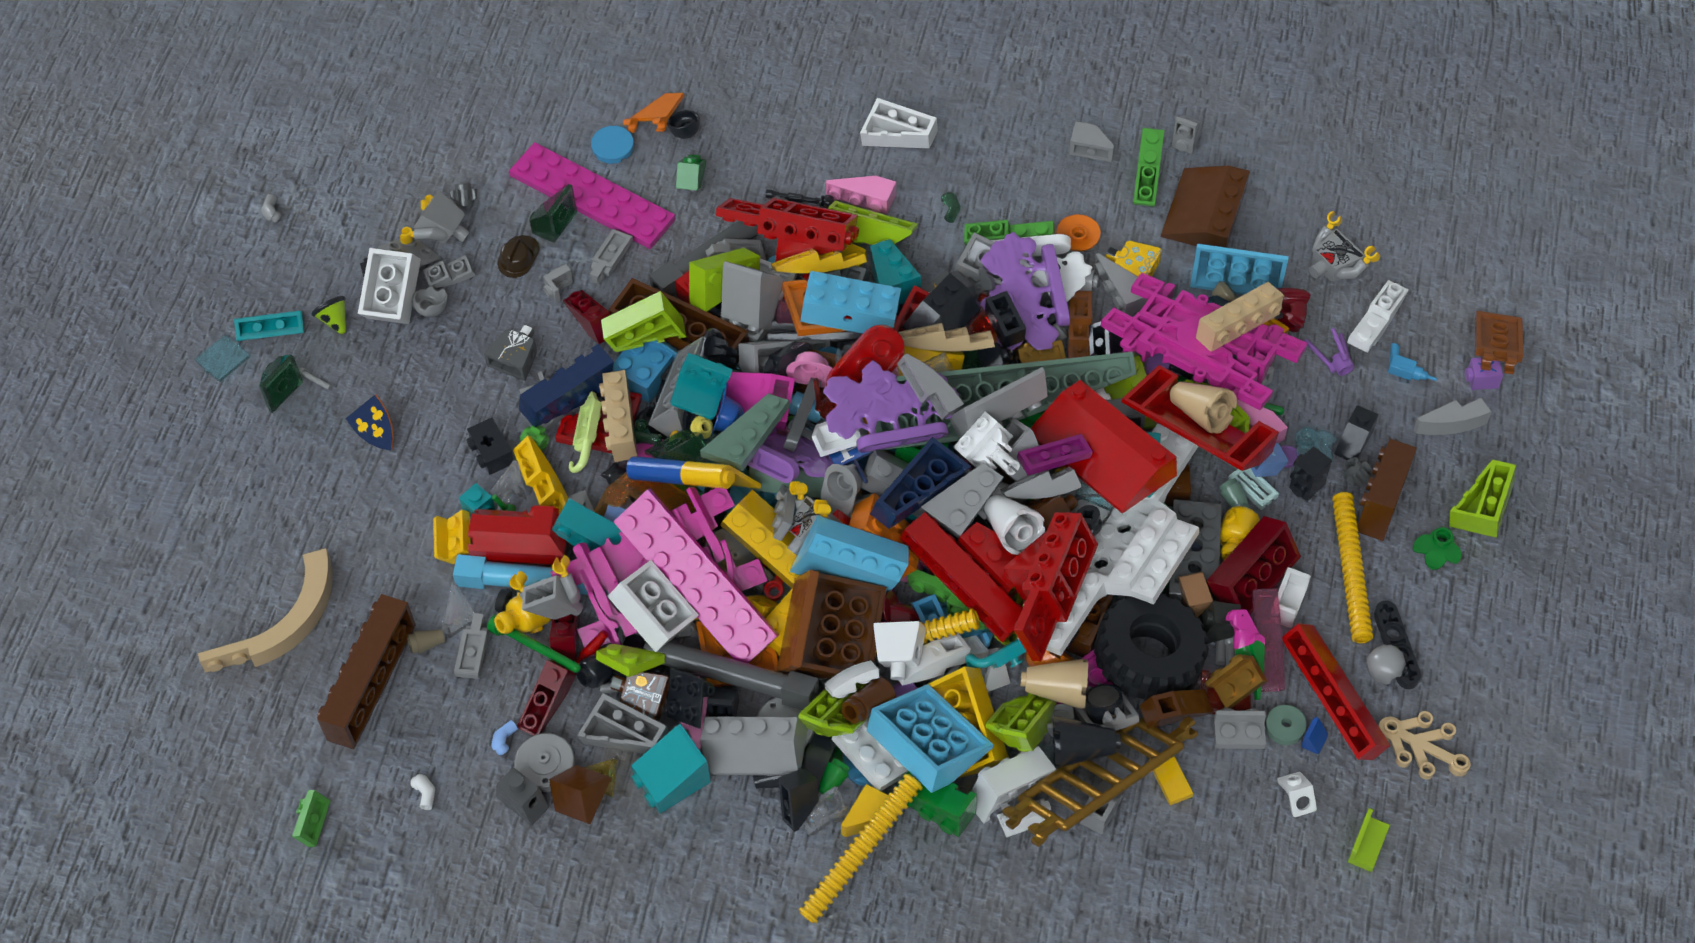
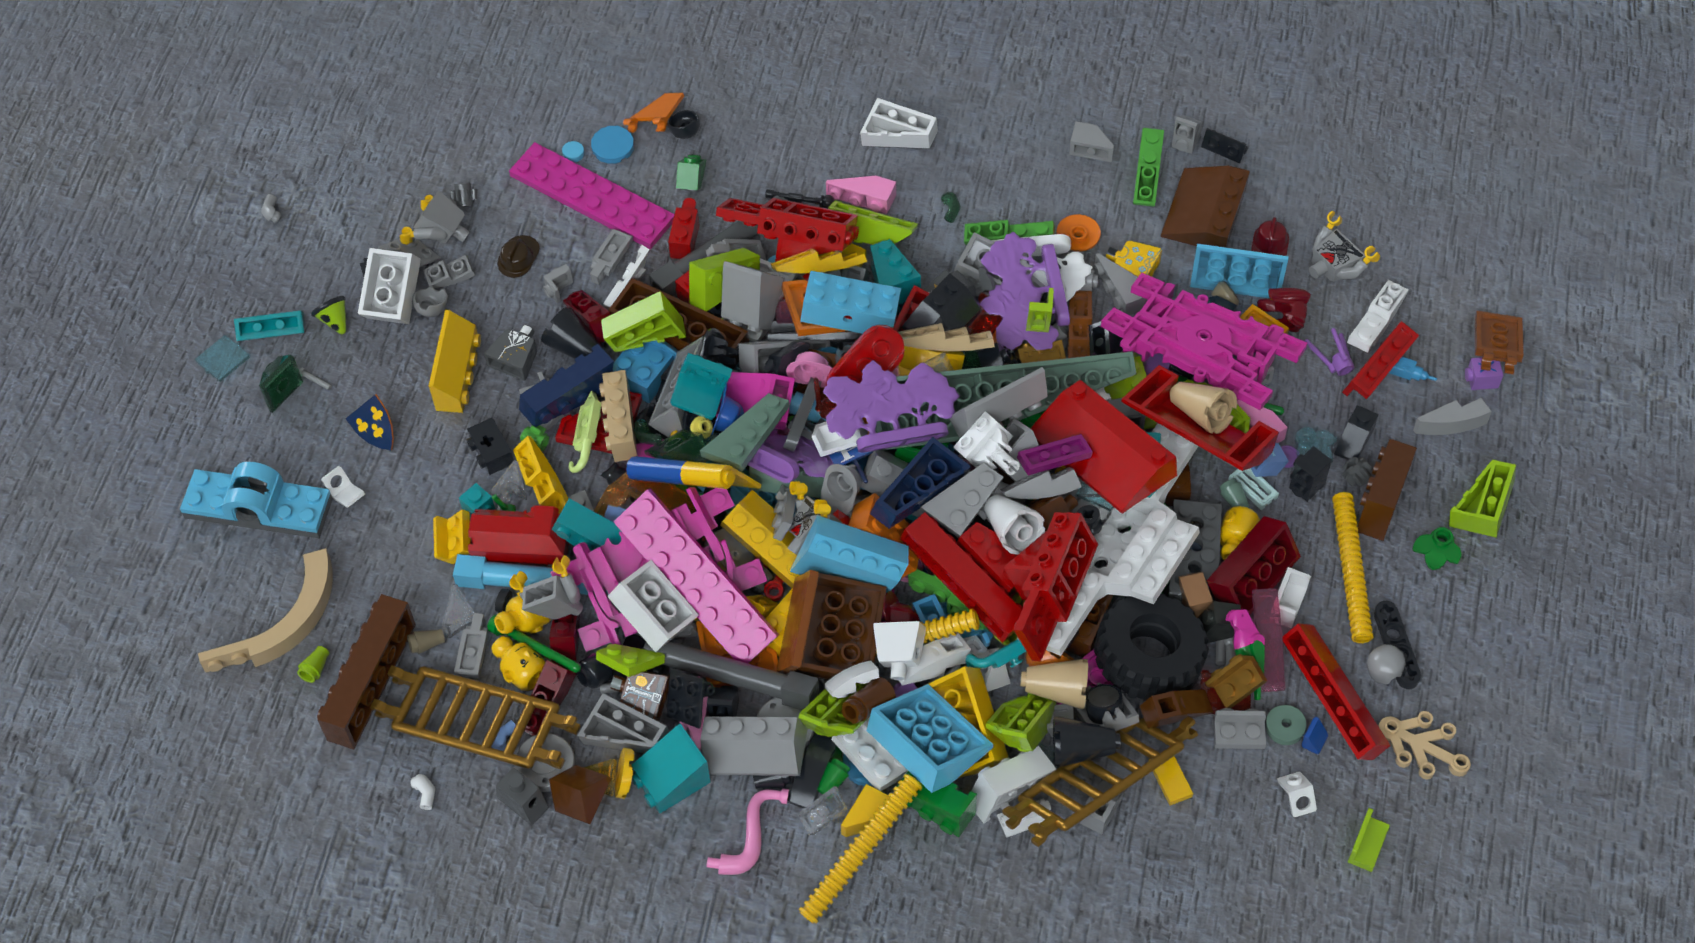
bright green hinge [292,790,330,847] -> none
slope [529,184,577,243] -> none
red animal [575,630,609,663] -> none
black slope [778,768,820,832] -> none
light grey slope [897,354,964,420] -> none
black brick [985,291,1026,348] -> none
tan brick [1196,282,1284,352] -> none
none -> medium azure piece [180,462,333,539]
none -> lime cone [297,646,330,683]
none -> white bracket [321,466,365,508]
none -> pearl gold bar [370,665,581,769]
none -> yellow slope [429,310,481,413]
none -> yellow piece [491,636,546,691]
none -> black cone [541,307,605,359]
none -> medium azure tile [562,141,584,162]
none -> white wing [603,245,650,310]
none -> yellow tile [615,747,634,799]
none -> red brick [668,198,700,259]
none -> bright pink animal [707,788,789,875]
none -> lime panel [1026,288,1054,333]
none -> black hinge [1201,128,1248,164]
none -> dark red piece [1251,217,1289,256]
none -> red fence [1342,321,1419,399]

